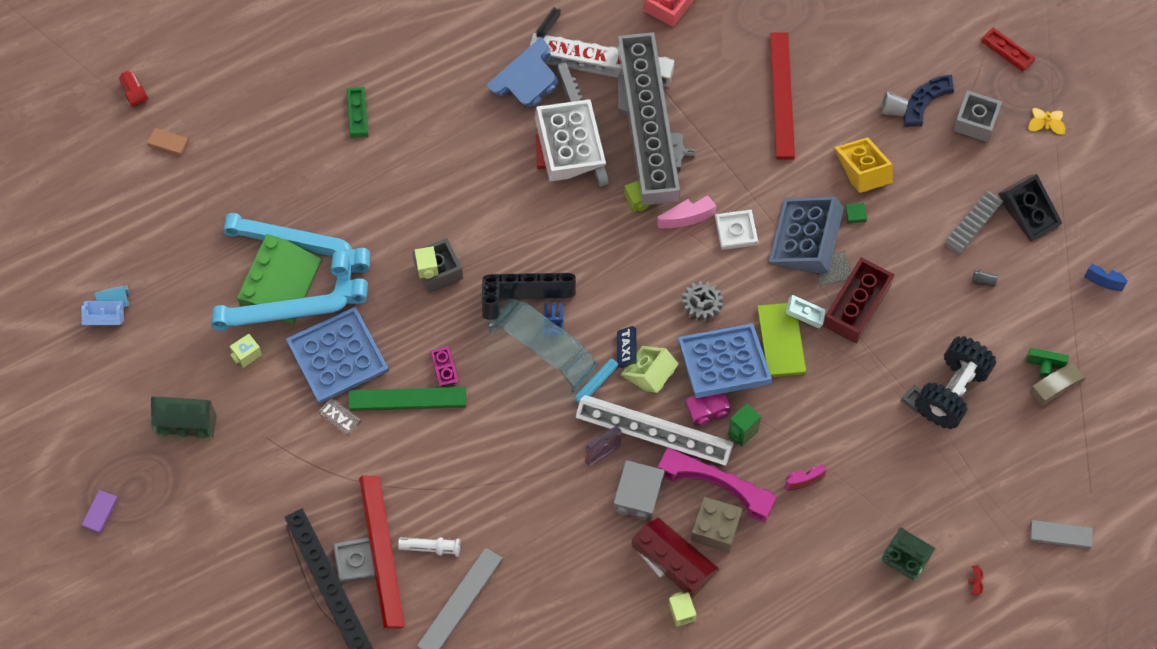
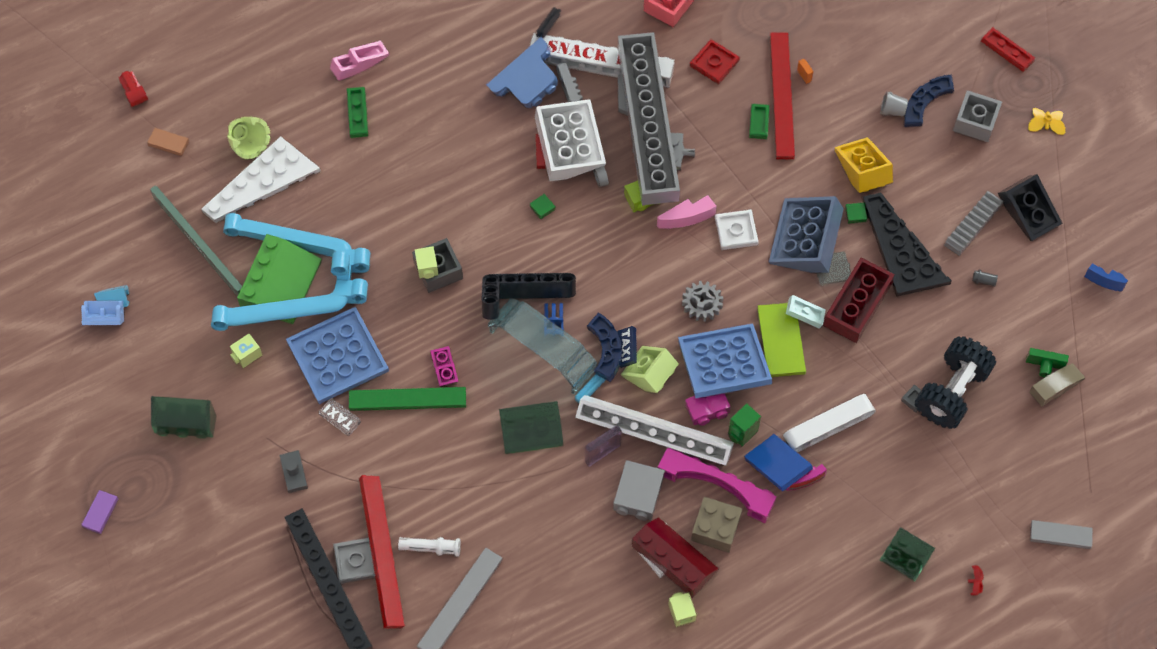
none -> sand green tile [150,186,242,297]
none -> white wing [202,136,321,223]
none -> yellowish green hair [227,116,270,159]
none -> dark grey tile [279,450,308,493]
none -> bright pink slope [330,41,389,81]
none -> clear green slope [499,401,564,454]
none -> green tile [530,194,556,219]
none -> dark blue tile [587,312,622,382]
none -> red tile [690,39,740,85]
none -> blue tile [744,434,813,492]
none -> green tile [749,104,770,139]
none -> white beam [783,394,876,452]
none -> orange tile [797,59,814,84]
none -> black wing [862,193,952,297]

